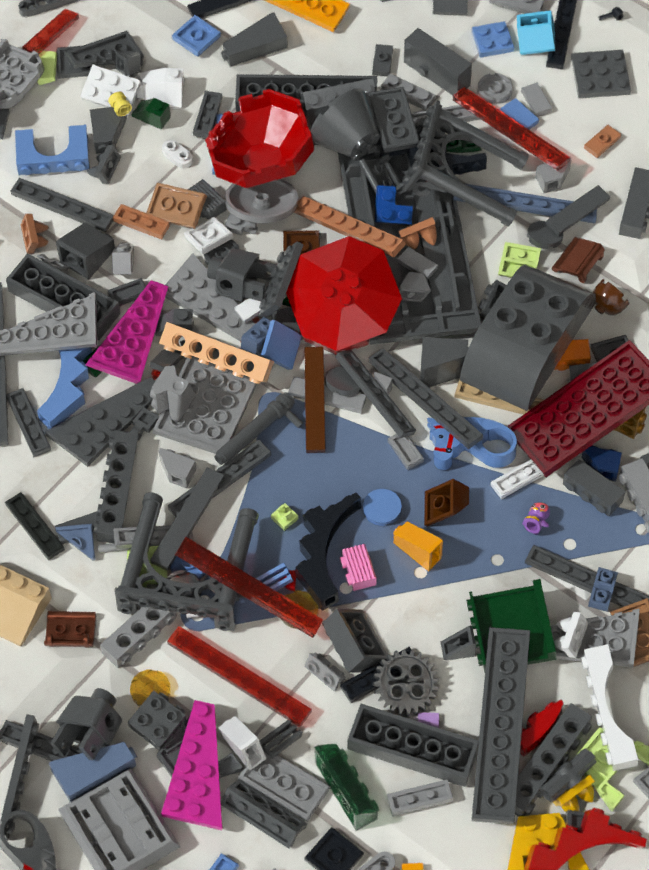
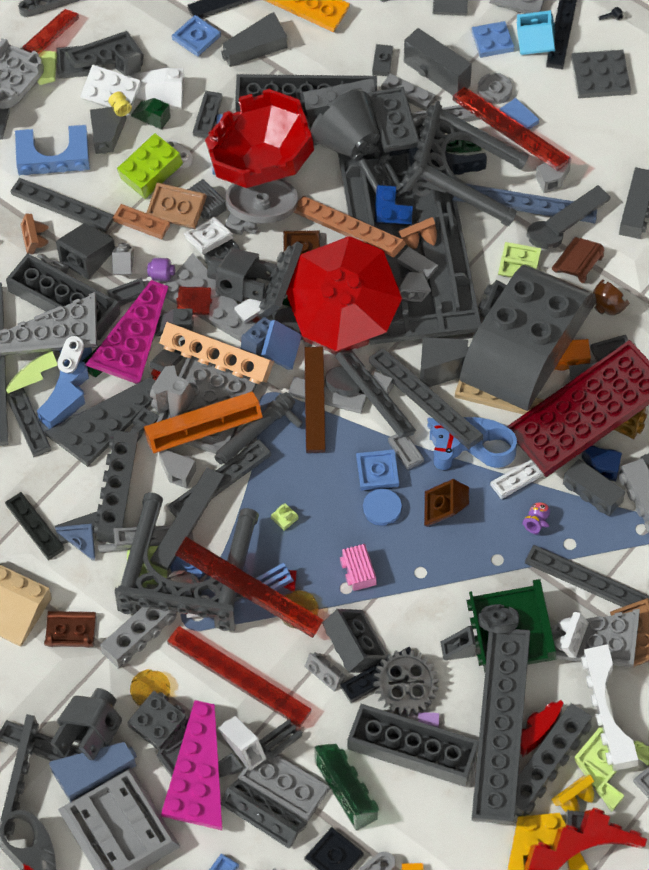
dark grey tile [87,145,121,184] -> none
black arch [295,492,361,611] -> none
light grey plate [387,779,453,816] -> none
light orange slope [393,521,443,572] -> none
light grey tile [521,83,552,117] -> none
dark grey piece [540,748,597,802] -> none
nougat plate [584,125,621,158] -> none
sand blue slope [588,567,618,612] -> none
none -> yellowish green slope [6,351,58,393]
none -> white plate [58,336,85,373]
none -> lime brick [117,133,183,199]
none -> orange brick [144,391,263,454]
none -> medium lavender head [147,258,175,282]
none -> clear red piece [176,287,212,315]
none -> medium blue plate [356,449,399,491]
none -> dark grey tile [478,604,519,633]

